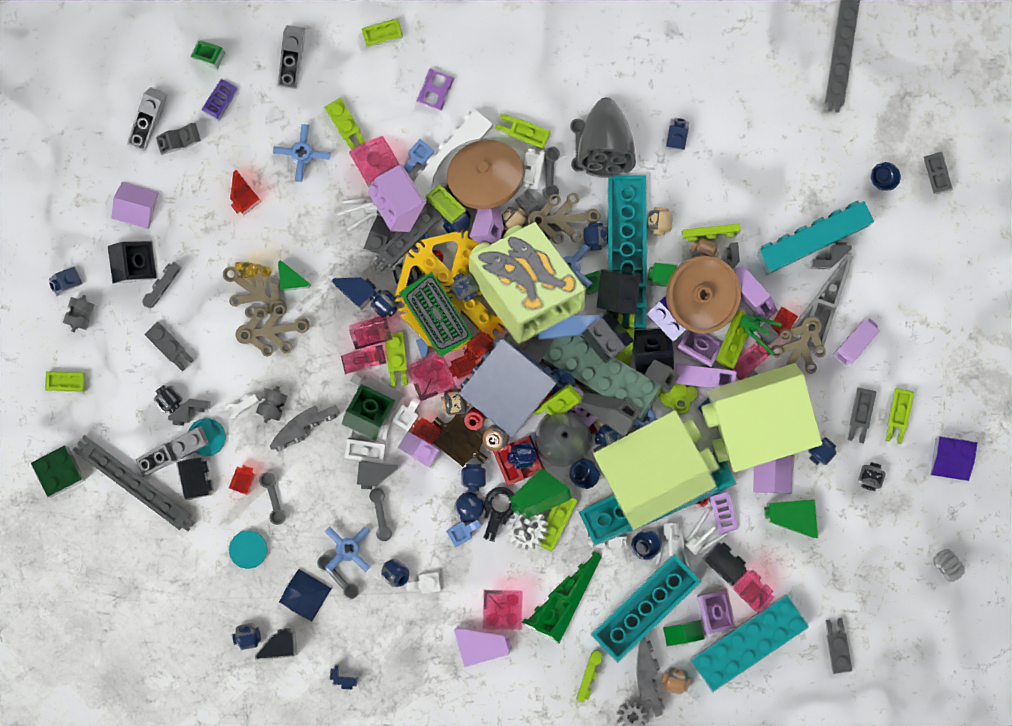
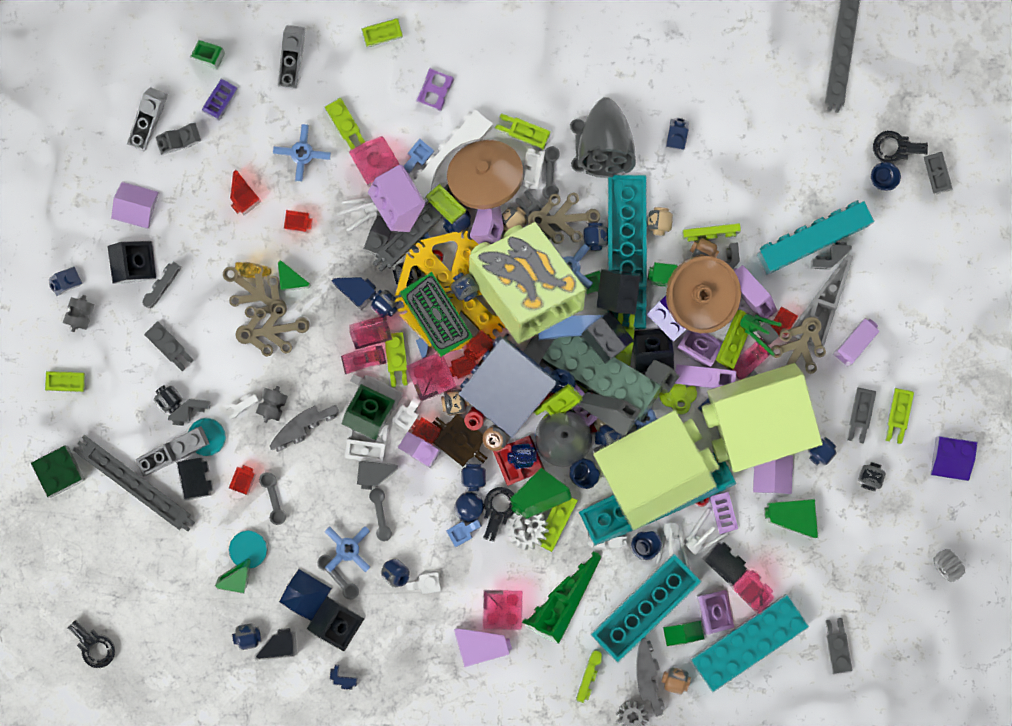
none -> black pin [67,620,115,668]
none -> green slope [215,558,251,594]
none -> clear red brick [283,210,313,234]
none -> black slope [307,596,364,651]
none -> black pin [873,130,928,164]

